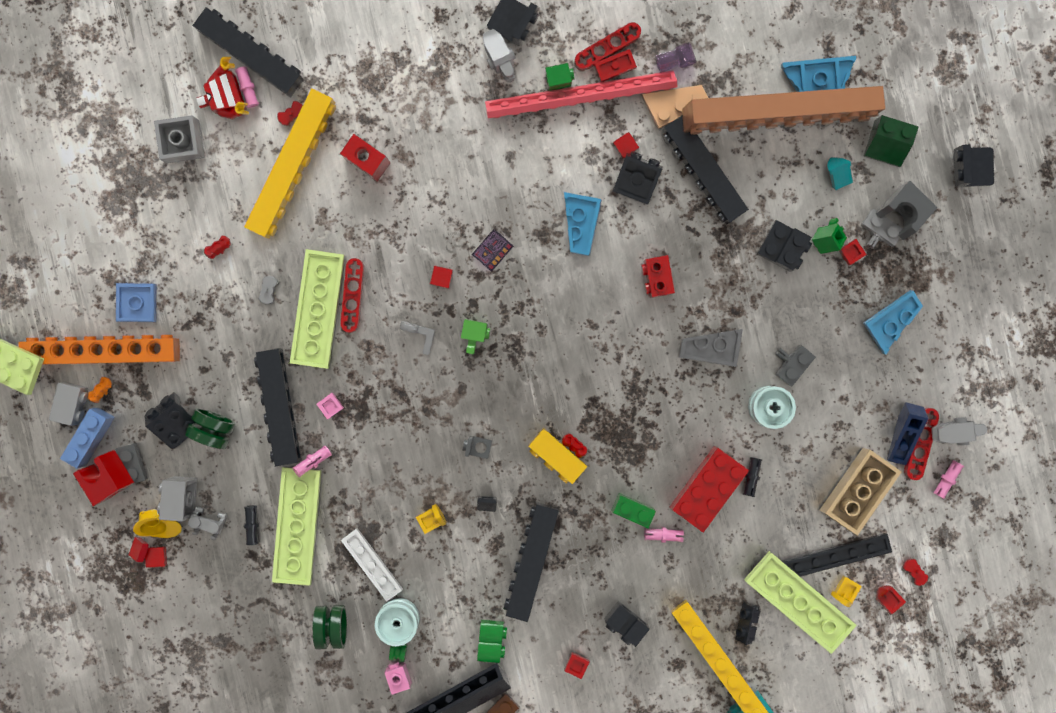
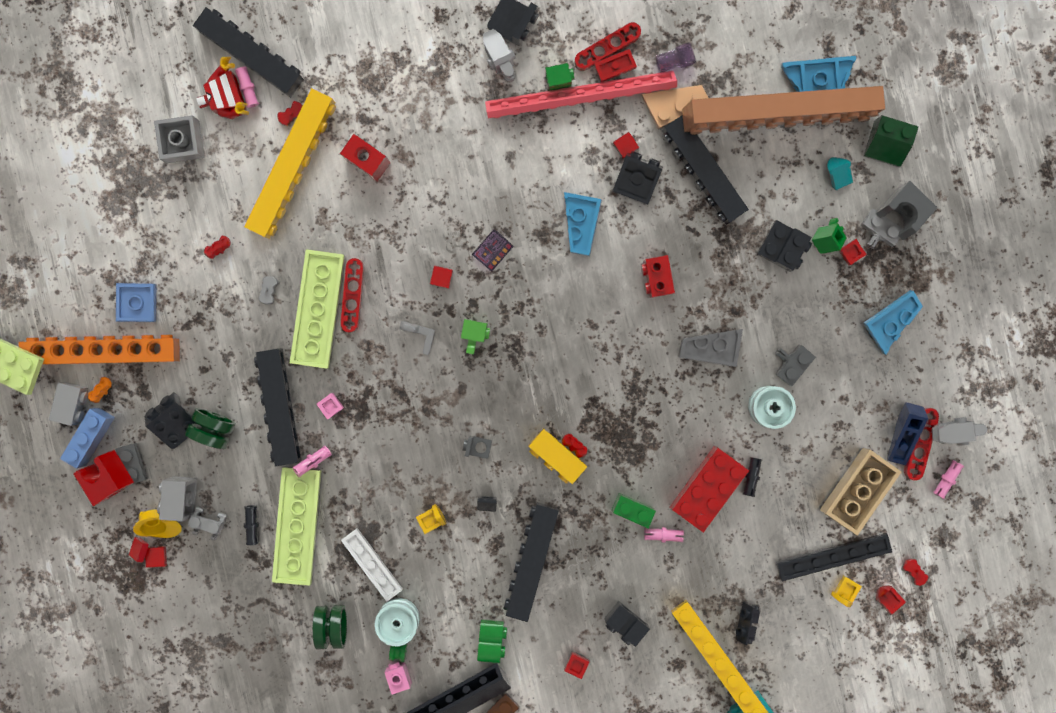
yellowish green plate [744,551,857,654] -> none
black bracket [953,144,994,187] -> none

